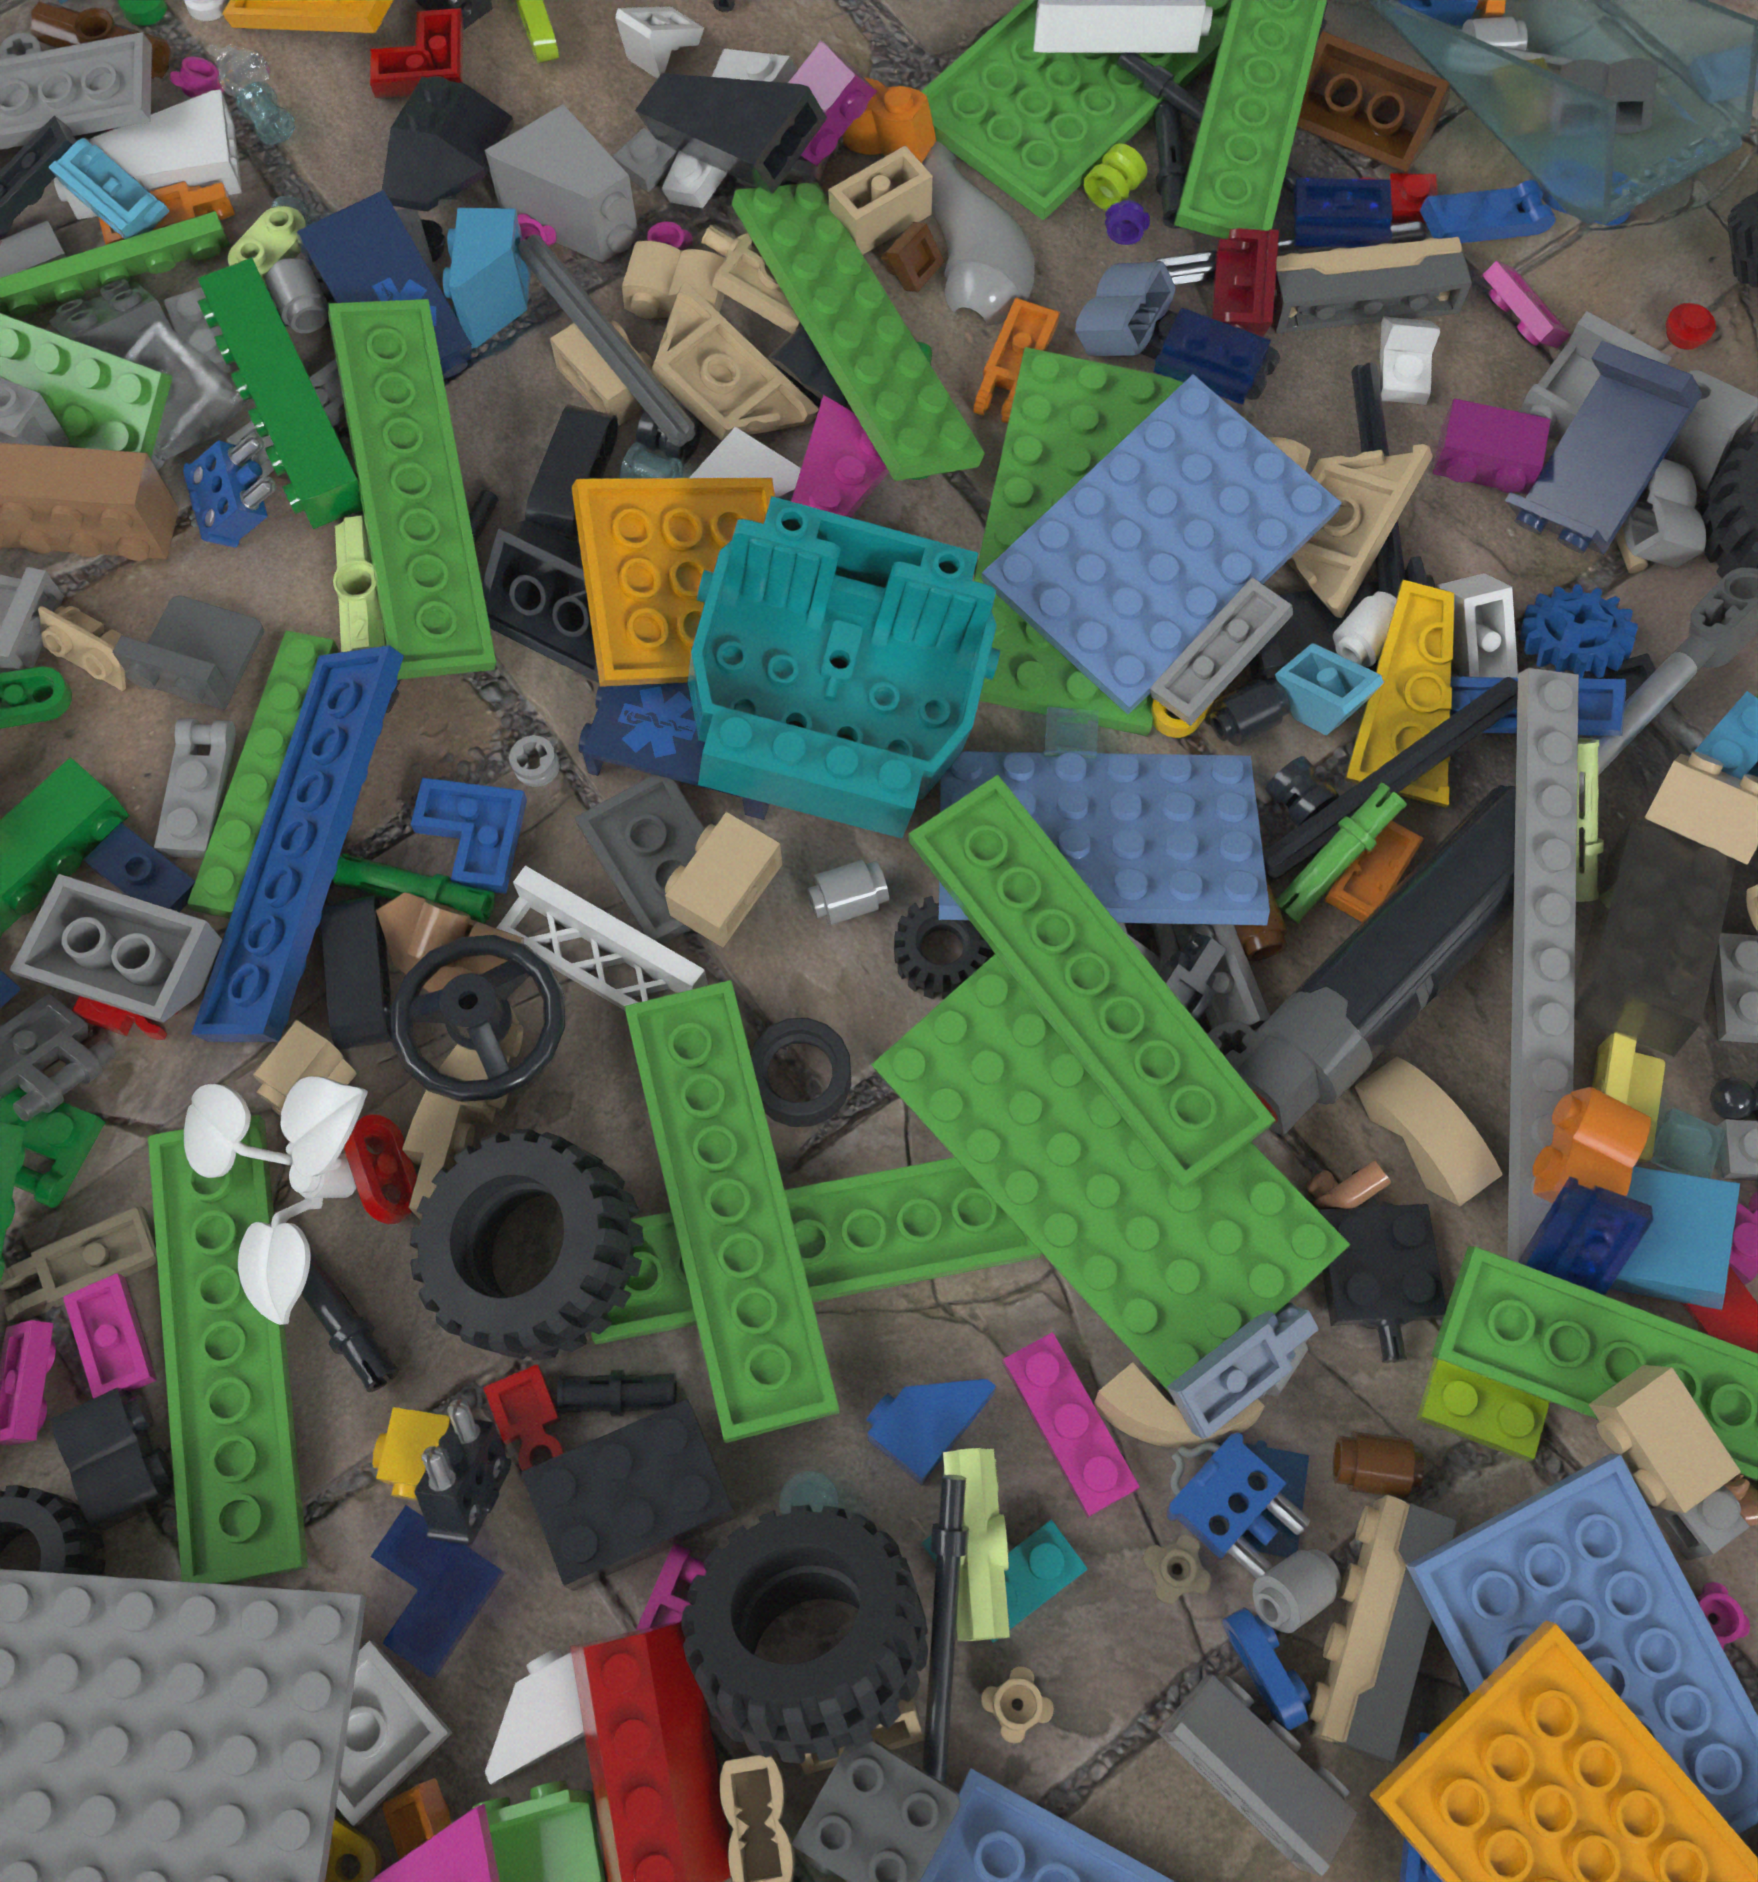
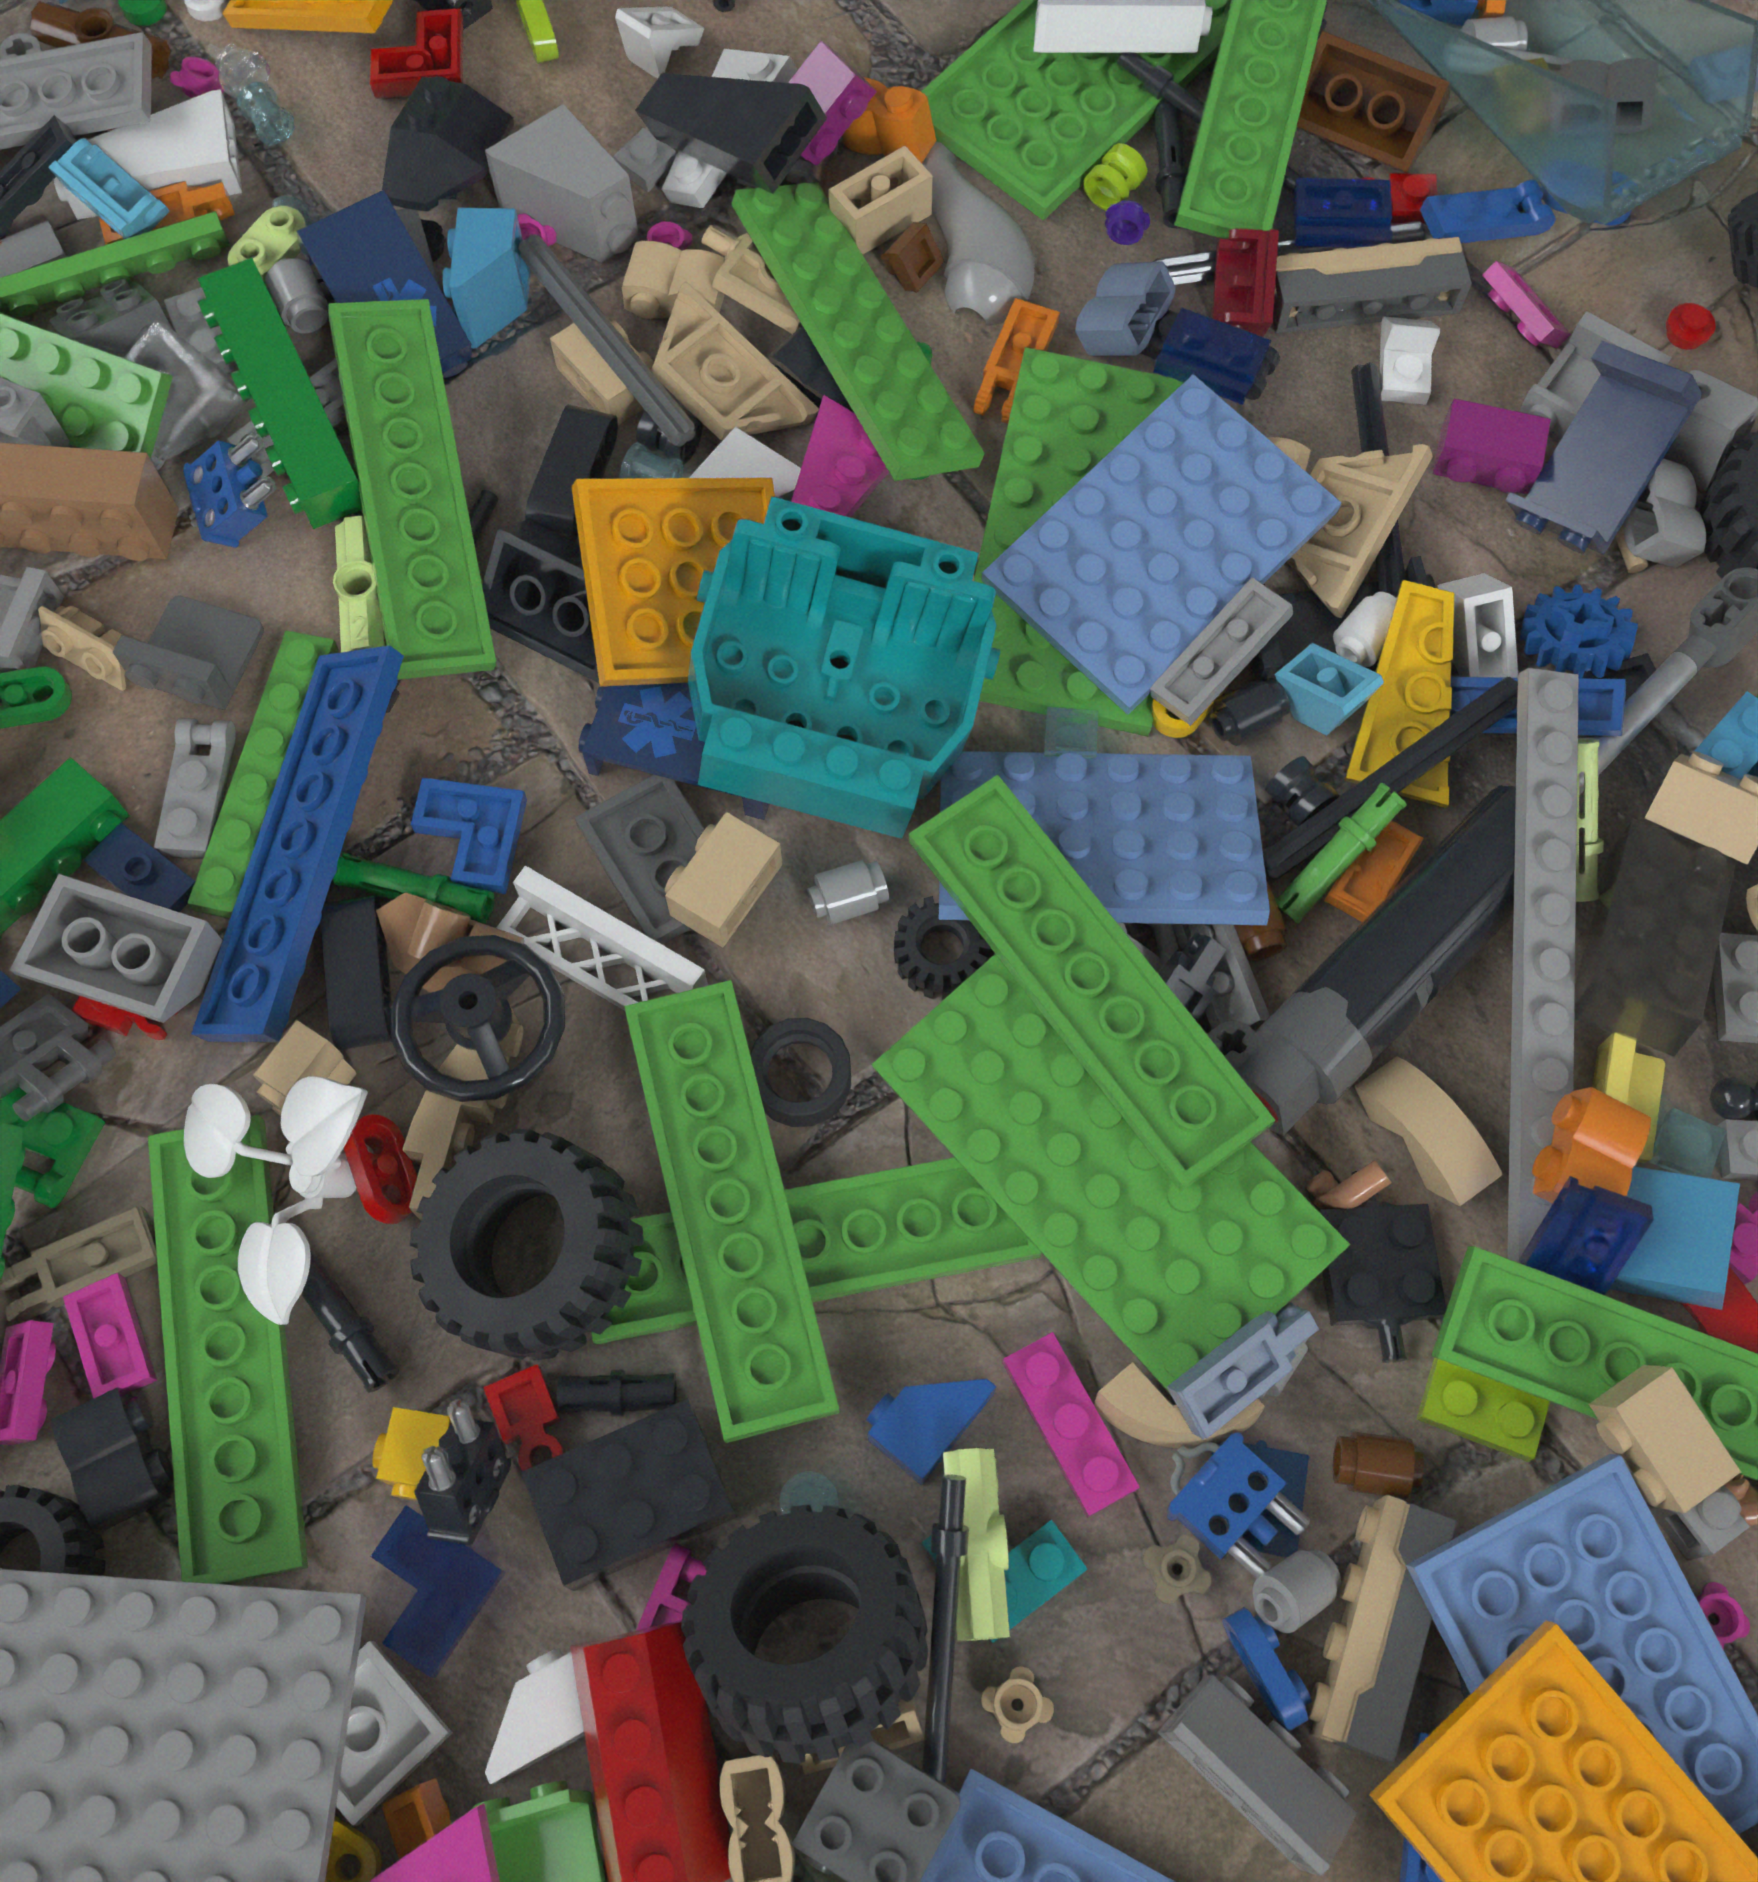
light grey bush [509,735,560,787] -> none

